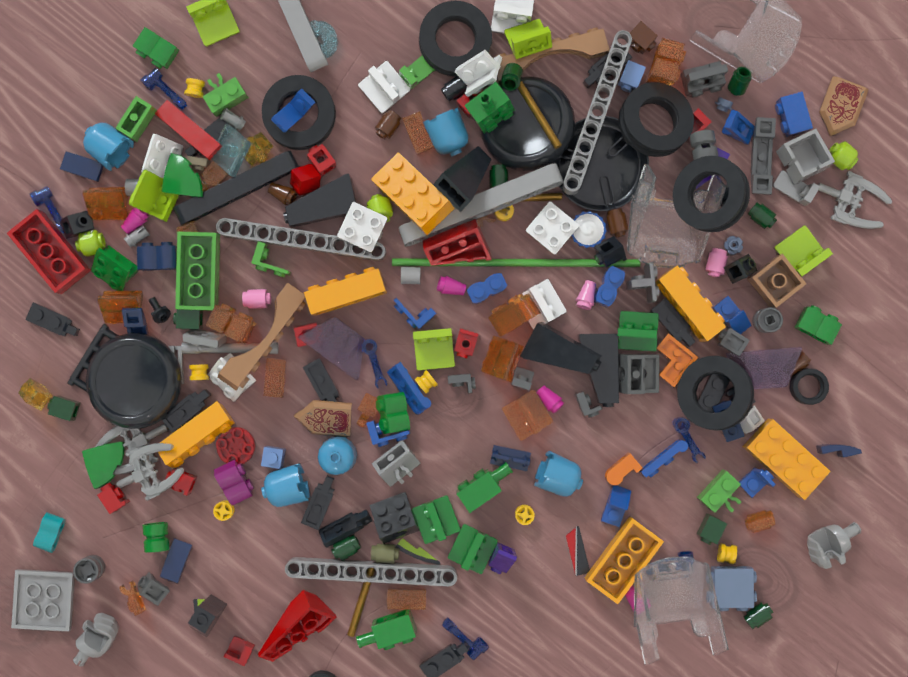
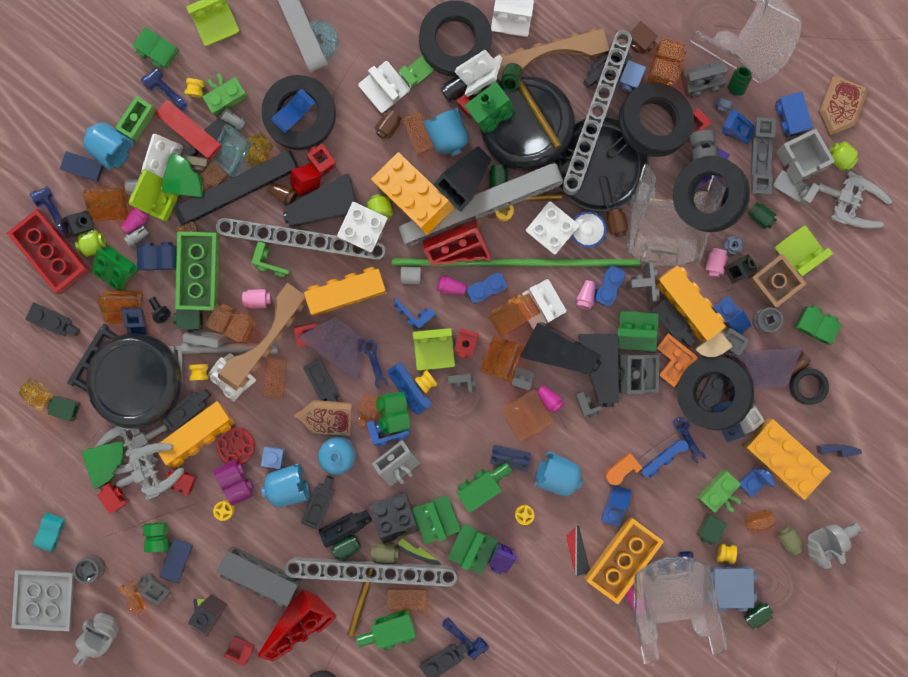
lime bracket [504,19,552,59] -> none
black brick [594,236,627,267] -> none
none -> dark grey brick [217,546,302,607]
none -> tan brick [695,330,732,357]
none -> olive brick [777,525,805,556]

